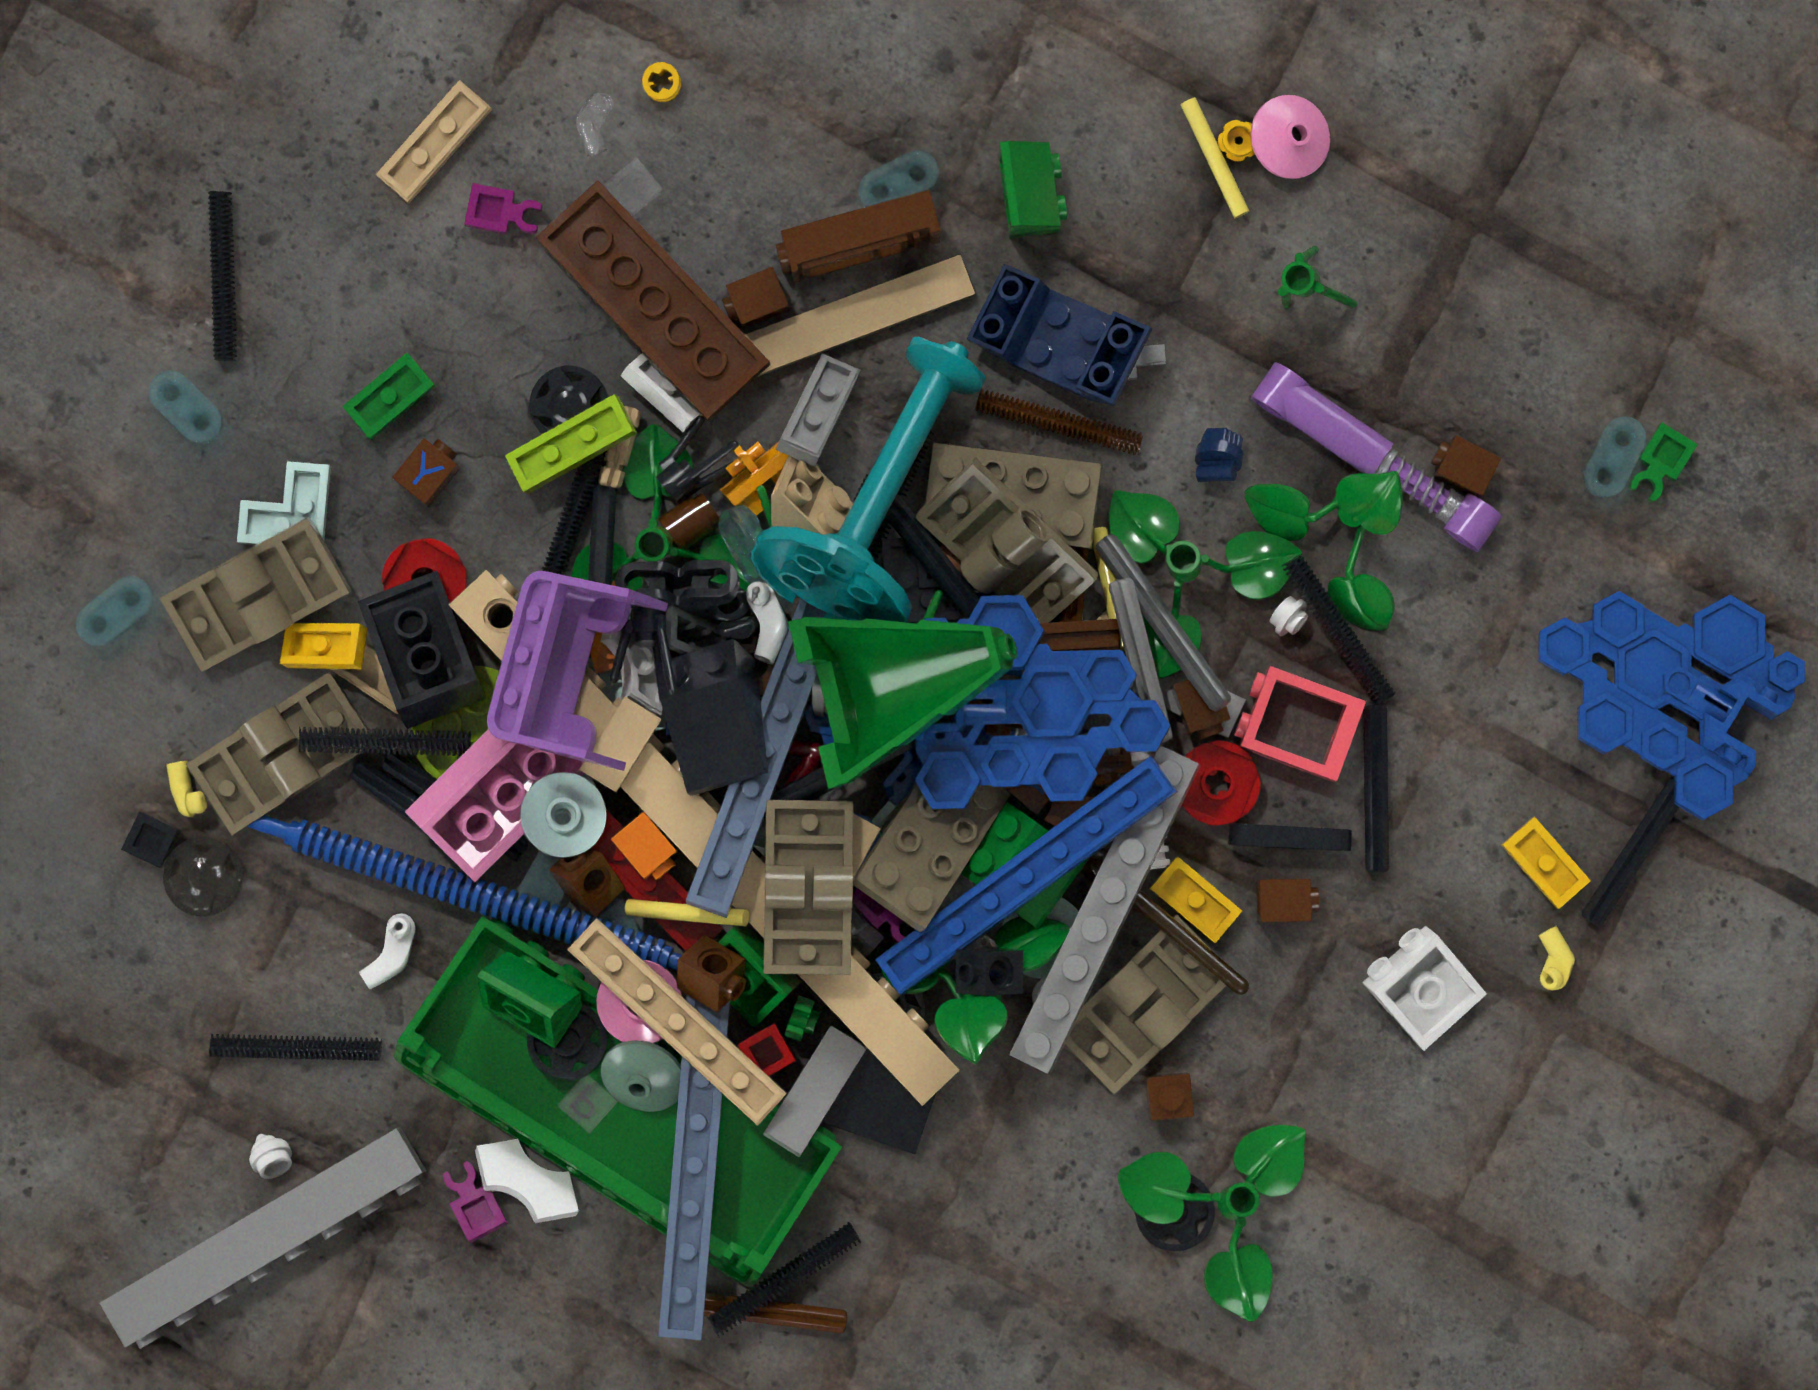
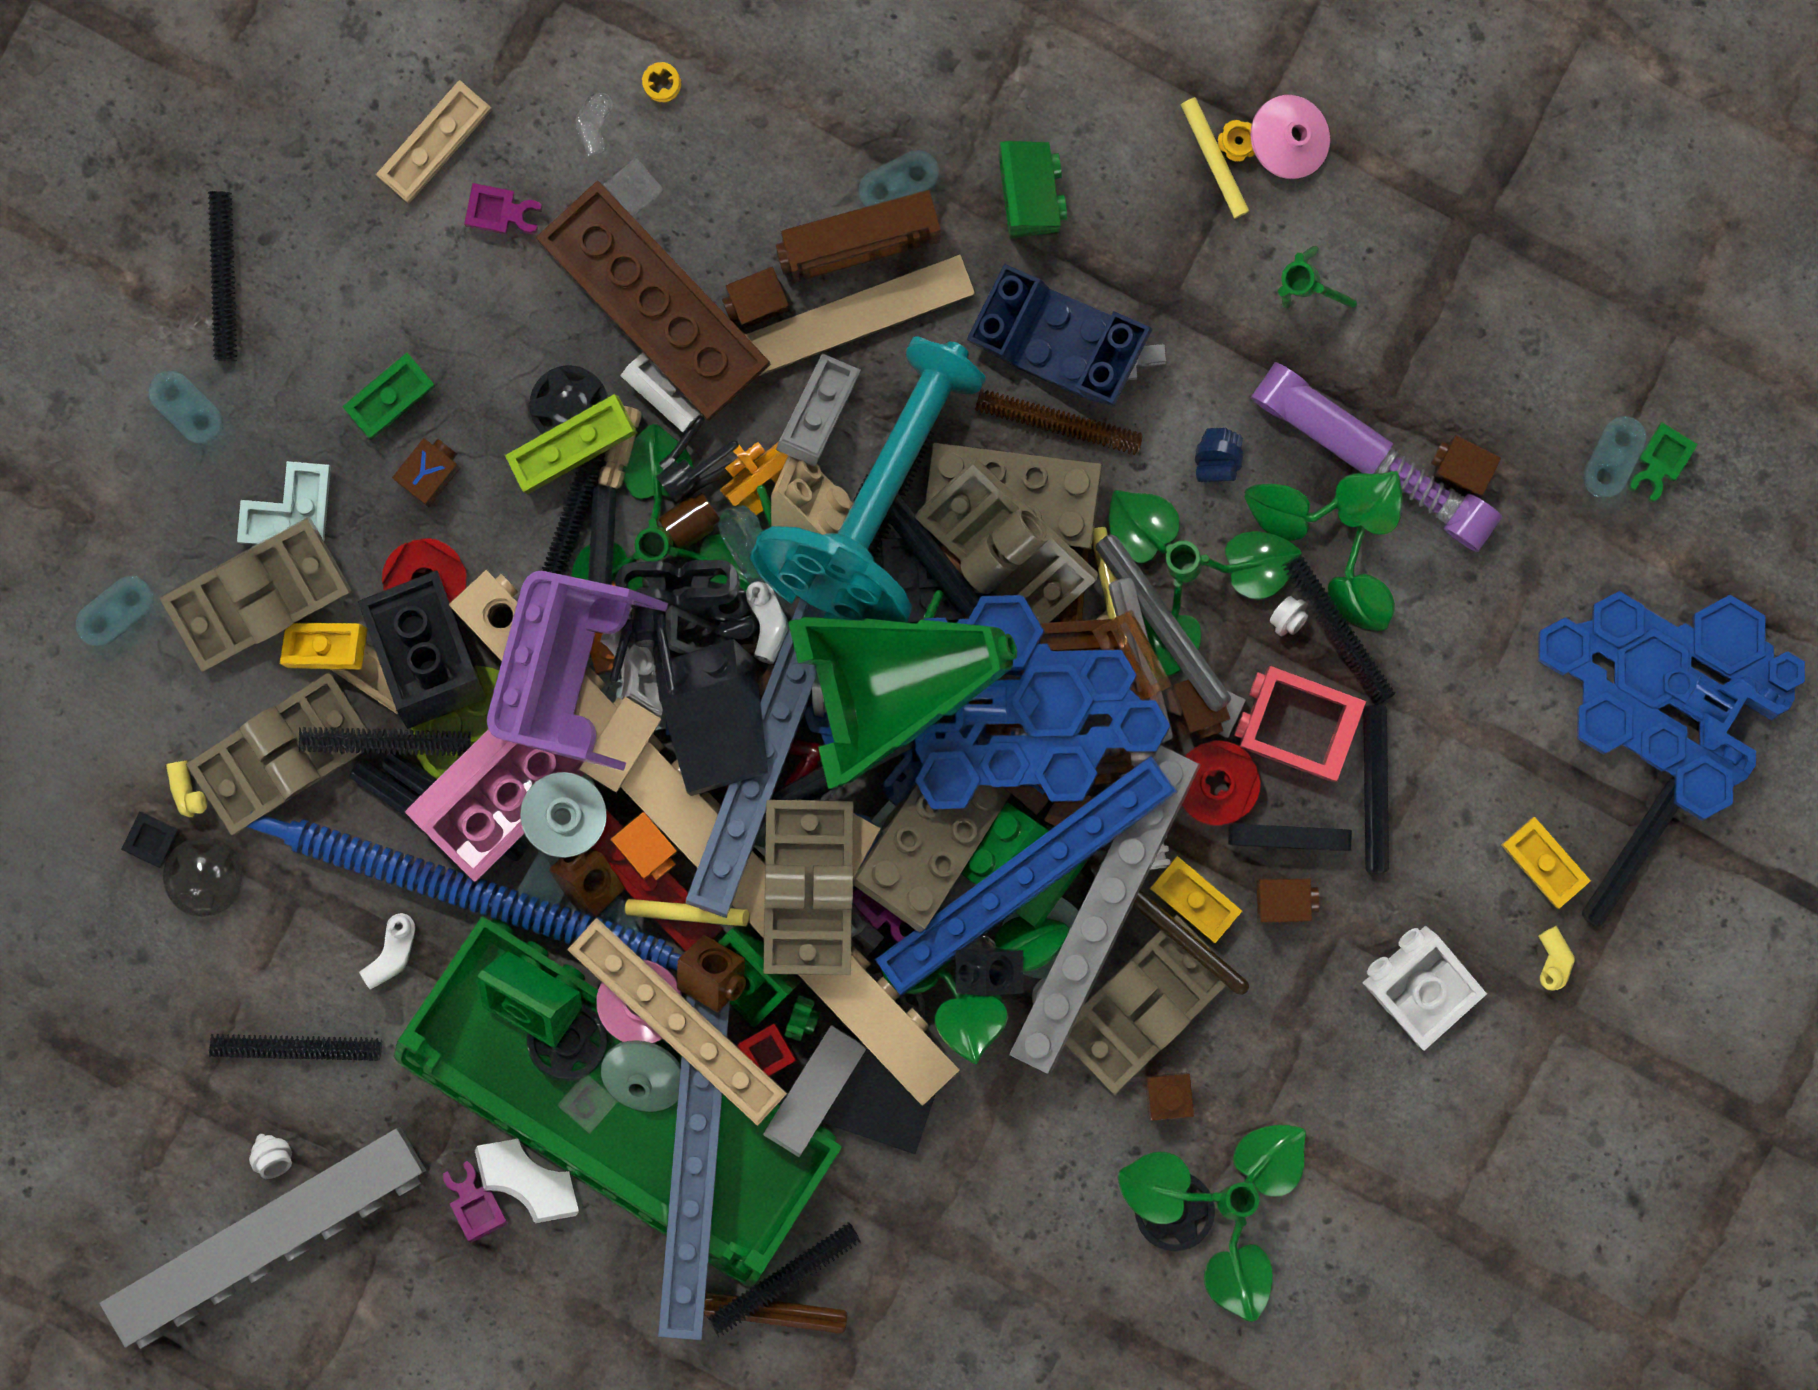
none -> clear orange tile [1092,609,1171,700]

